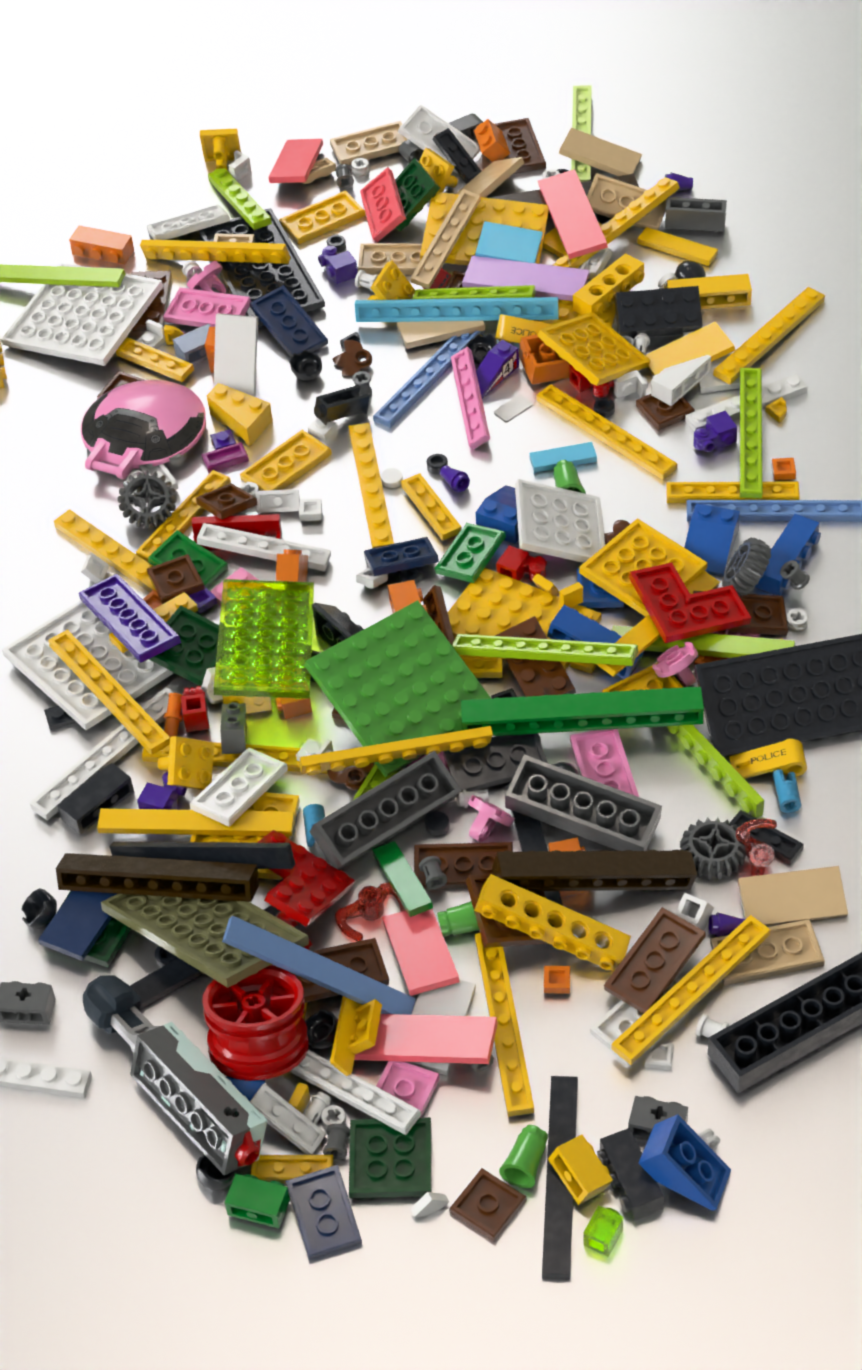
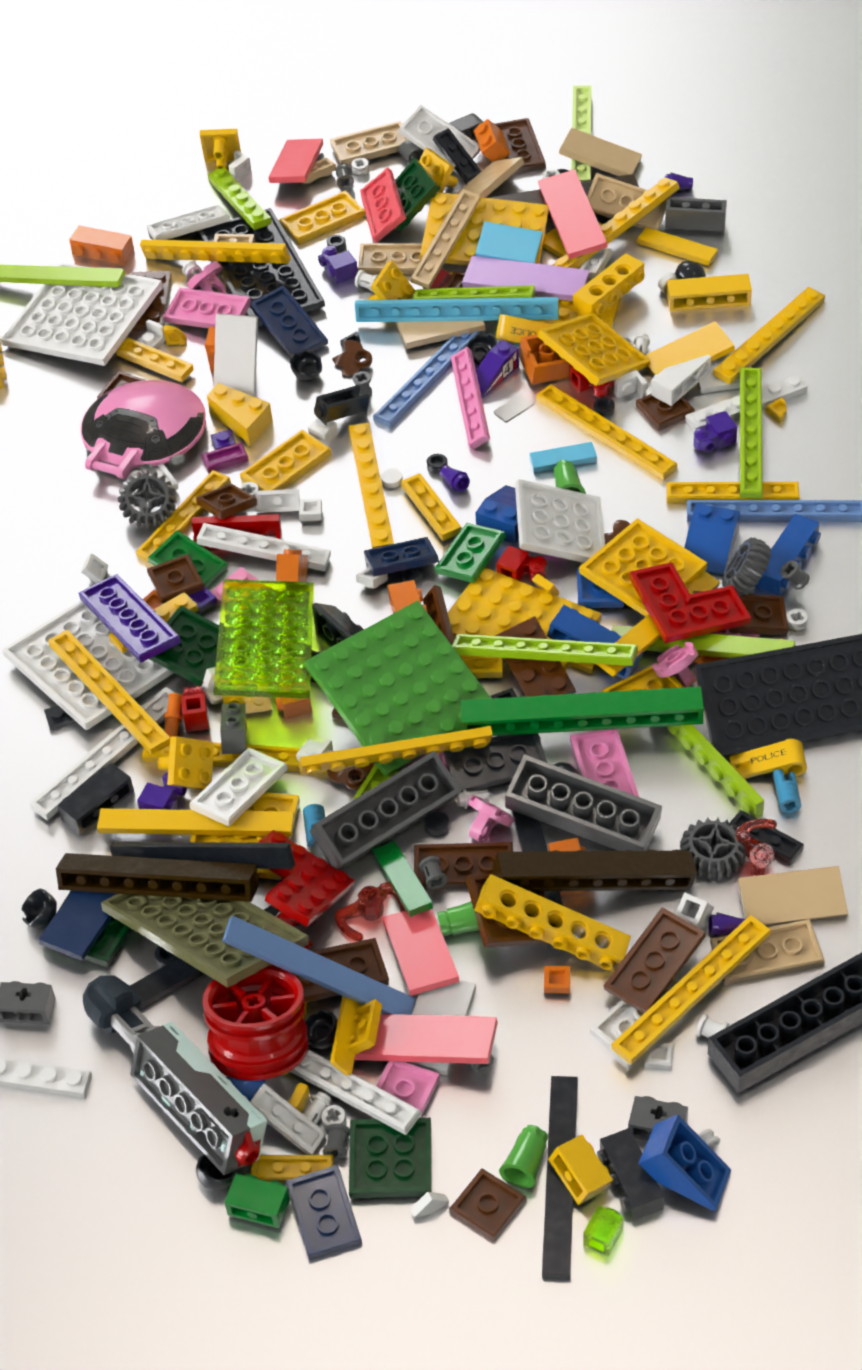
yellow plate [53,509,156,593] -> none
brick [173,324,211,365] -> none
yellow plate [475,933,534,1117] -> none
yellow tile [559,582,583,608] -> none
black brick [614,286,703,339] -> none
orange plate [771,458,796,480] -> none

